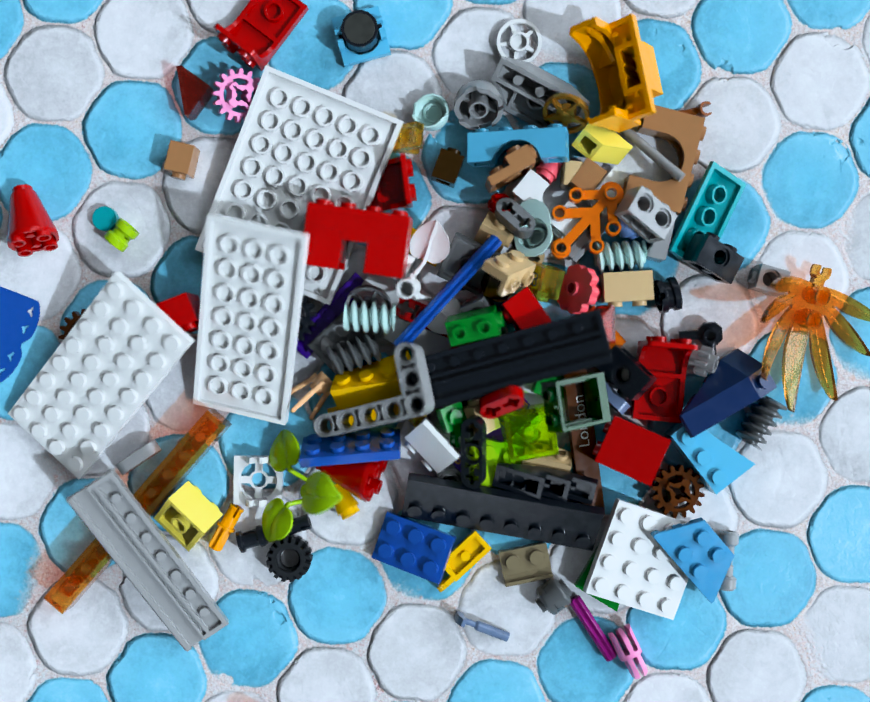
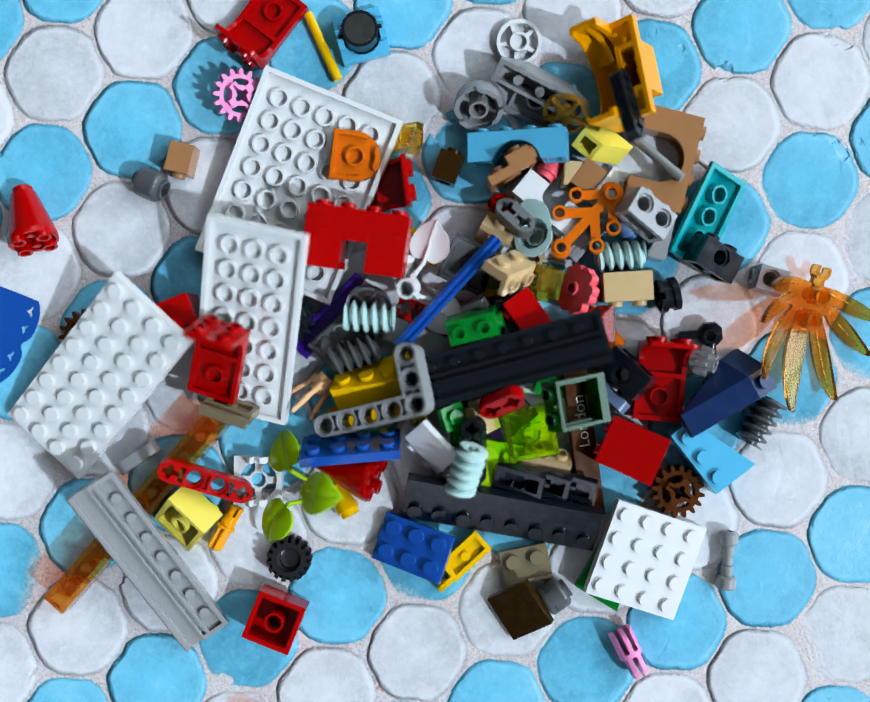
teal tile [92,206,119,232] -> none
lime wheel [104,218,139,252] -> none
clear red slope [177,66,214,121] -> none
black pin [236,514,312,553] -> none
light aqua hair [411,93,449,131] -> none
sand blue piece [454,610,510,642] -> none
magenta axle [570,595,617,662] -> none
dark azure wing [650,517,735,604] -> none
dark orange hand [679,101,712,118] -> none
none -> dark grey head [131,166,171,202]
none -> red beam [158,457,253,503]
none -> red bracket [183,314,251,405]
none -> dark tan plate [198,397,260,430]
none -> red brick [241,584,310,655]
none -> yellow bar [304,12,342,82]
none -> orange tile [328,128,381,182]
none -> light aqua piece [444,441,488,498]
none -> dark brown tile [487,579,554,640]
none -> black beam [609,67,646,142]

